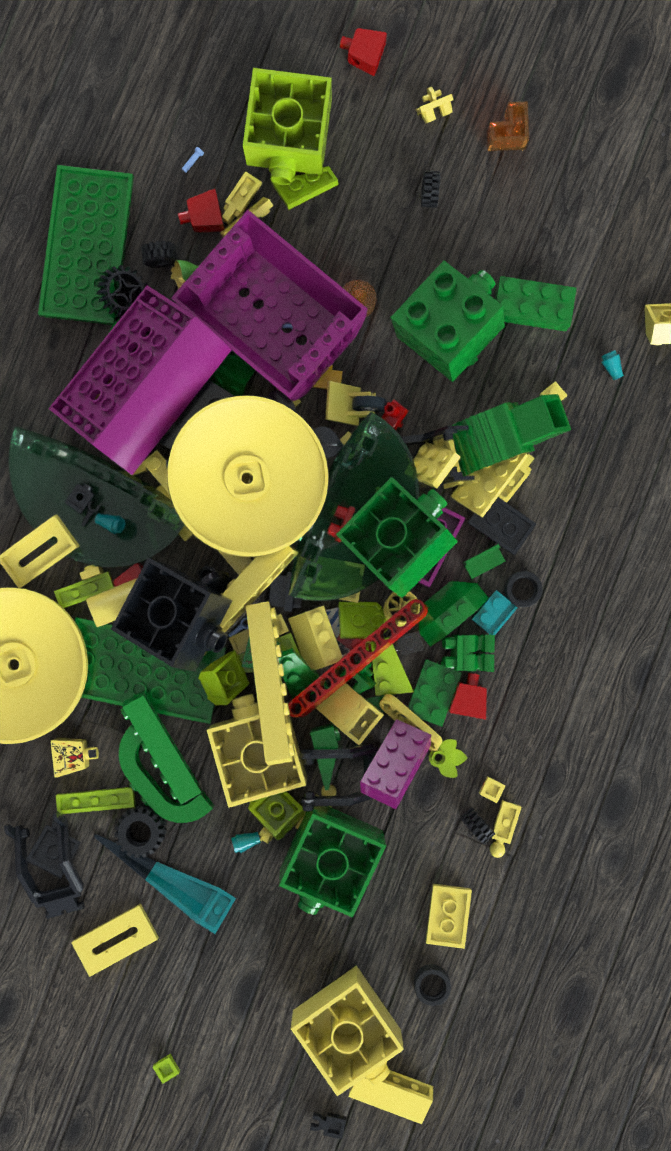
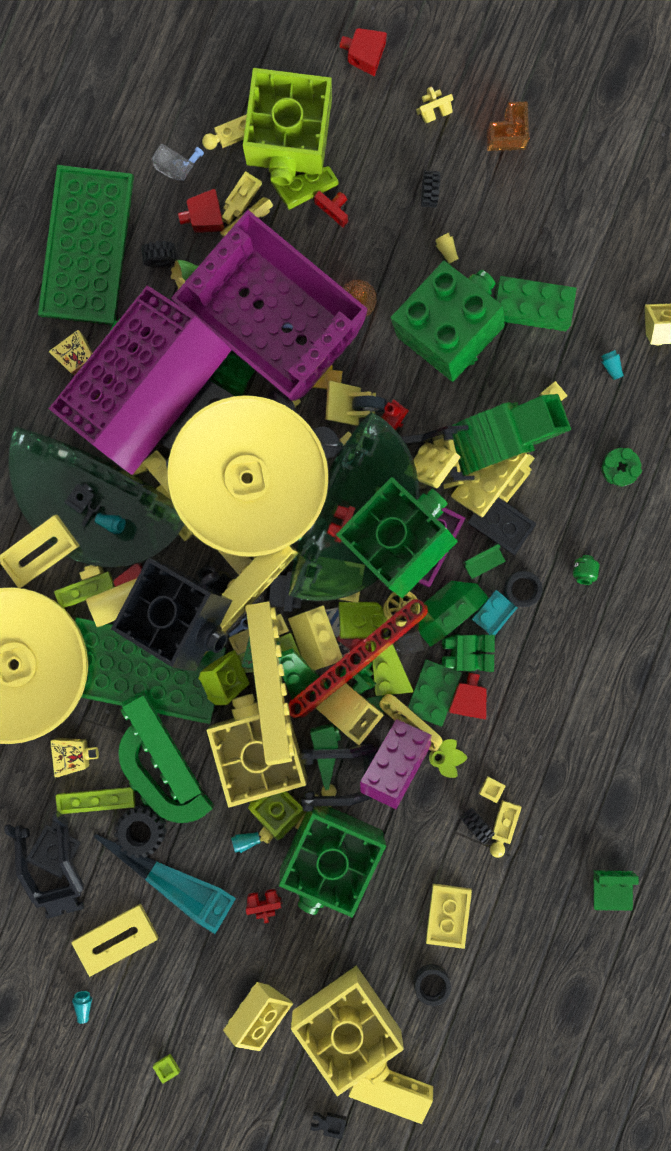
black gear [96,265,147,318] -> none
none -> light yellow torso [49,330,93,376]
none -> teal cone [72,991,92,1024]
none -> clear slope [151,143,194,181]
none -> light yellow plate [202,114,247,150]
none -> light yellow slope [223,982,293,1051]
none -> red hips [246,888,282,924]
none -> red tile [314,191,348,228]
none -> light yellow cone [435,233,459,264]
none -> green head [573,555,600,585]
none -> green bracket [593,870,639,911]
none -> green plate [601,448,642,487]

